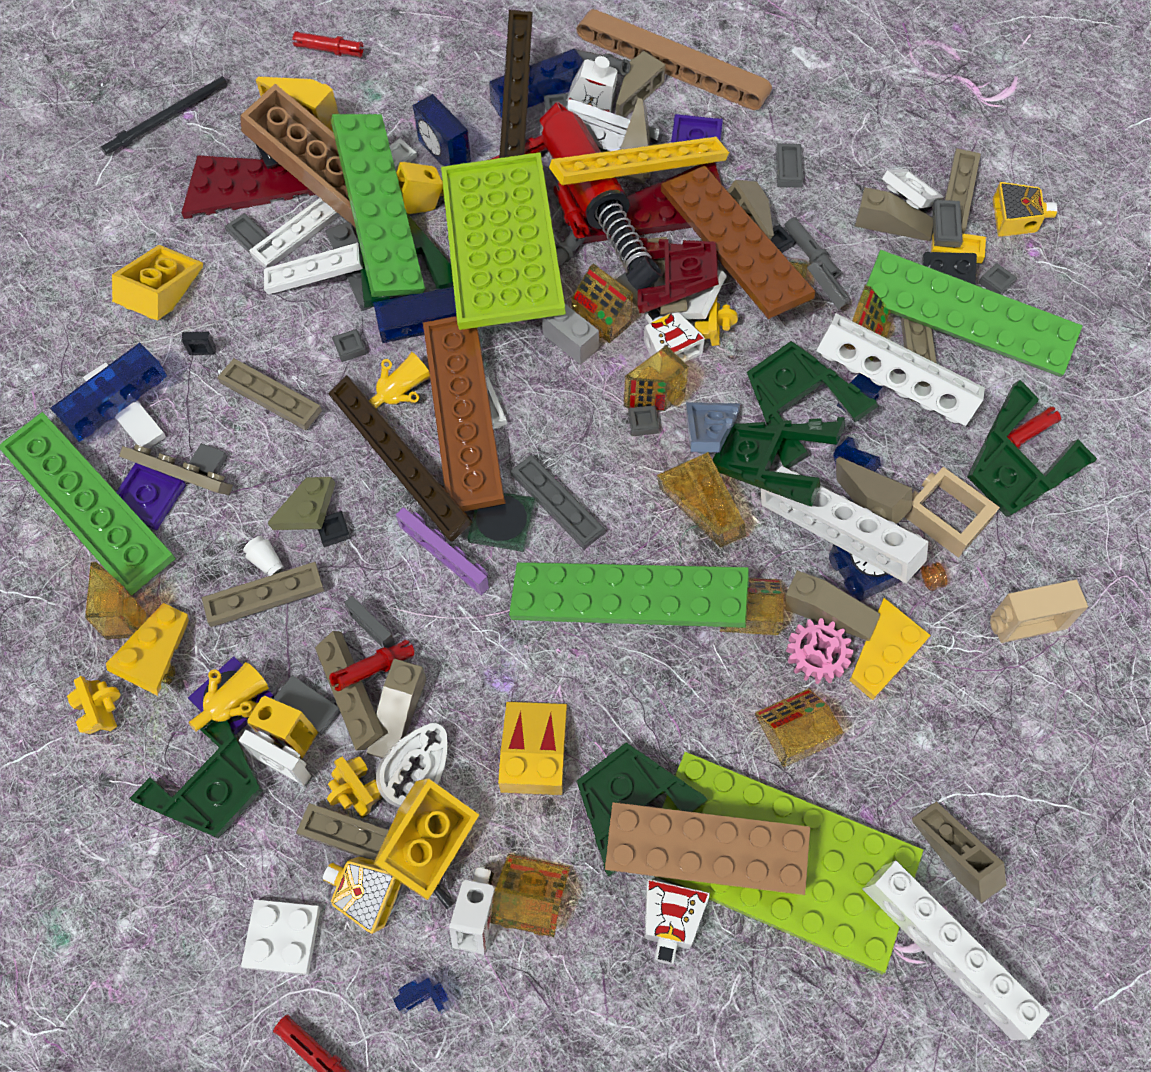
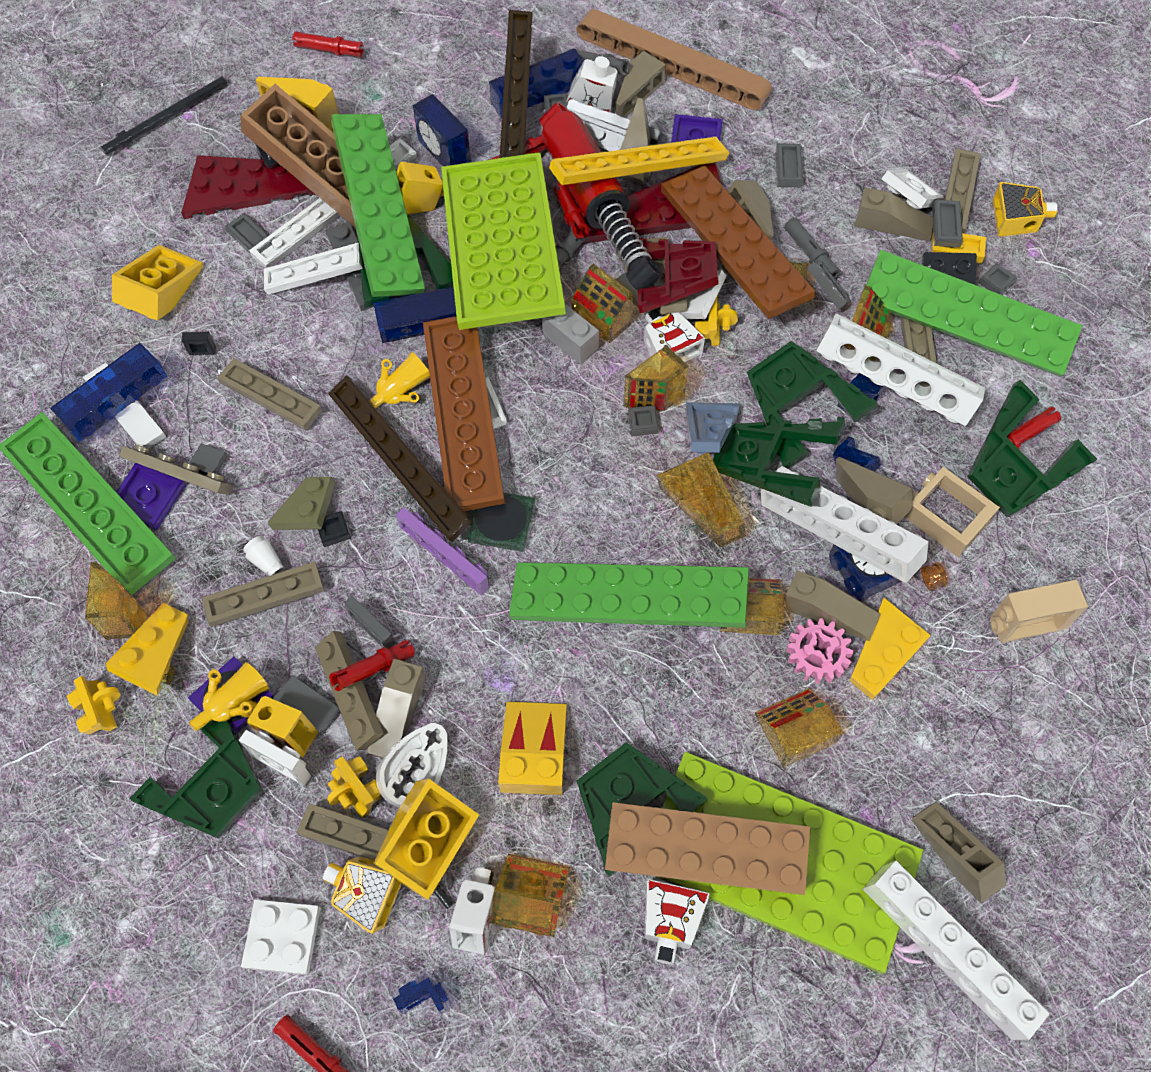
dark grey tile [332,329,366,362] -> none
dark grey tile [510,454,605,550] -> none
black tile [771,224,795,253] -> none

